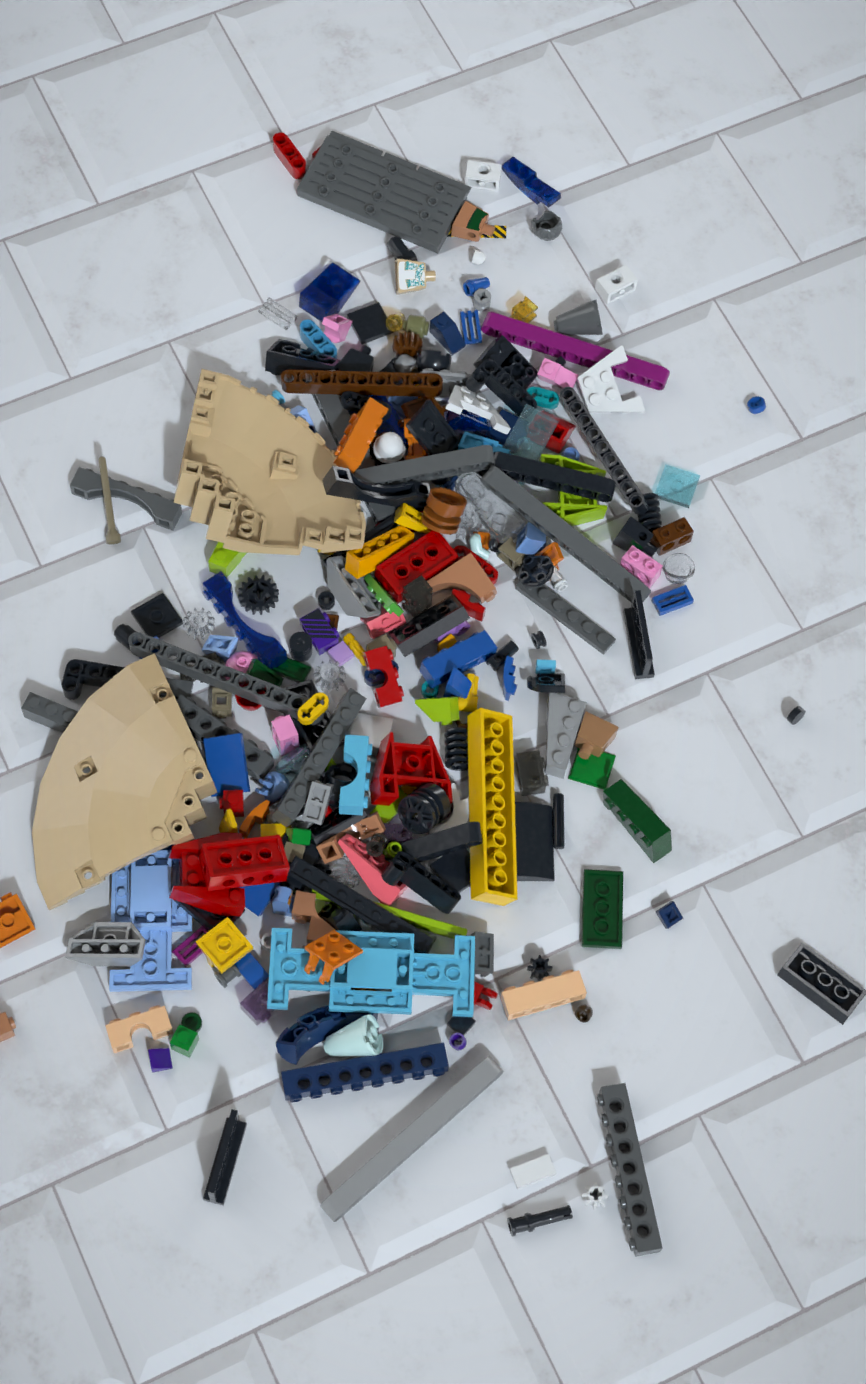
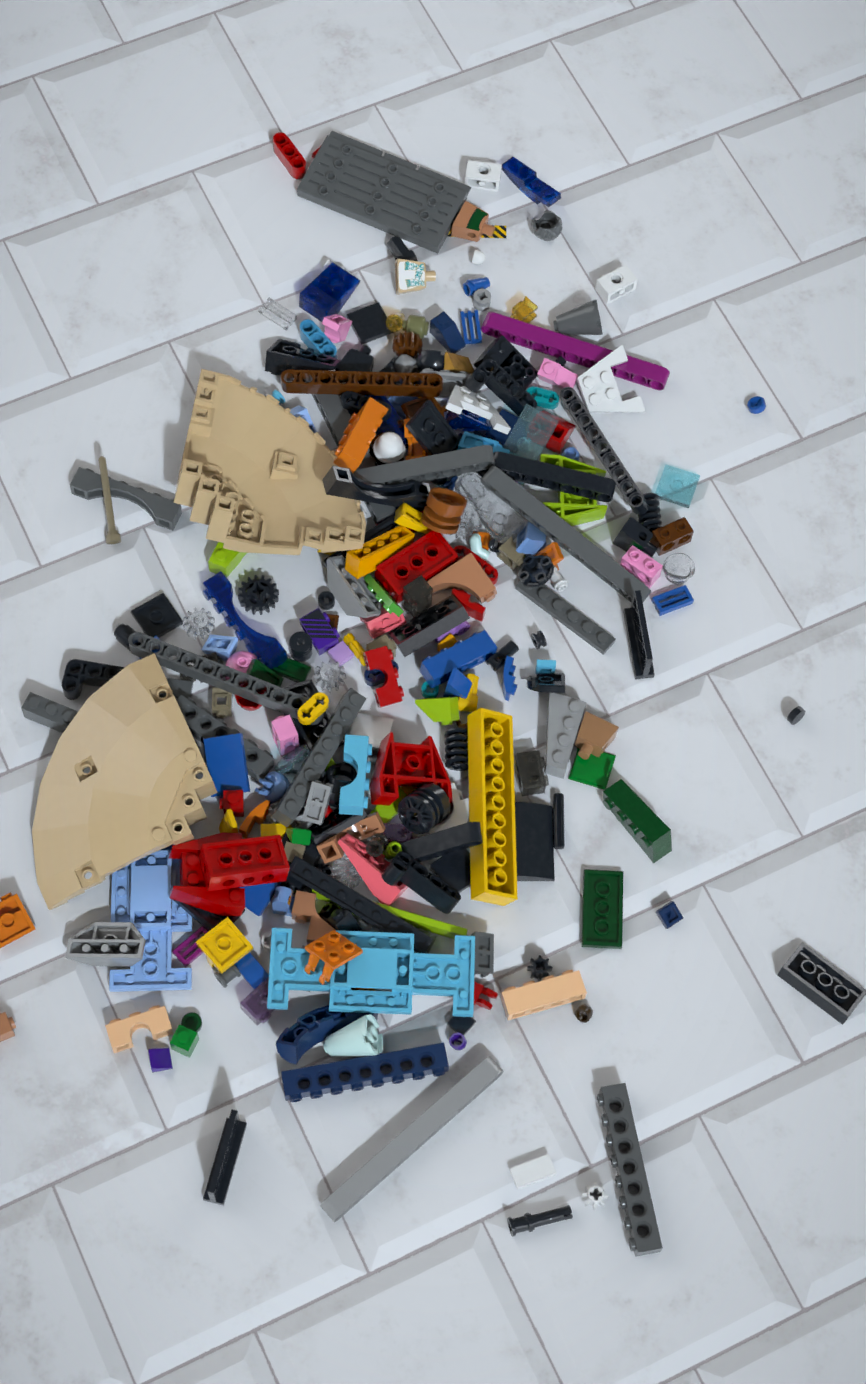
none -> pearl gold slope [444,352,475,374]

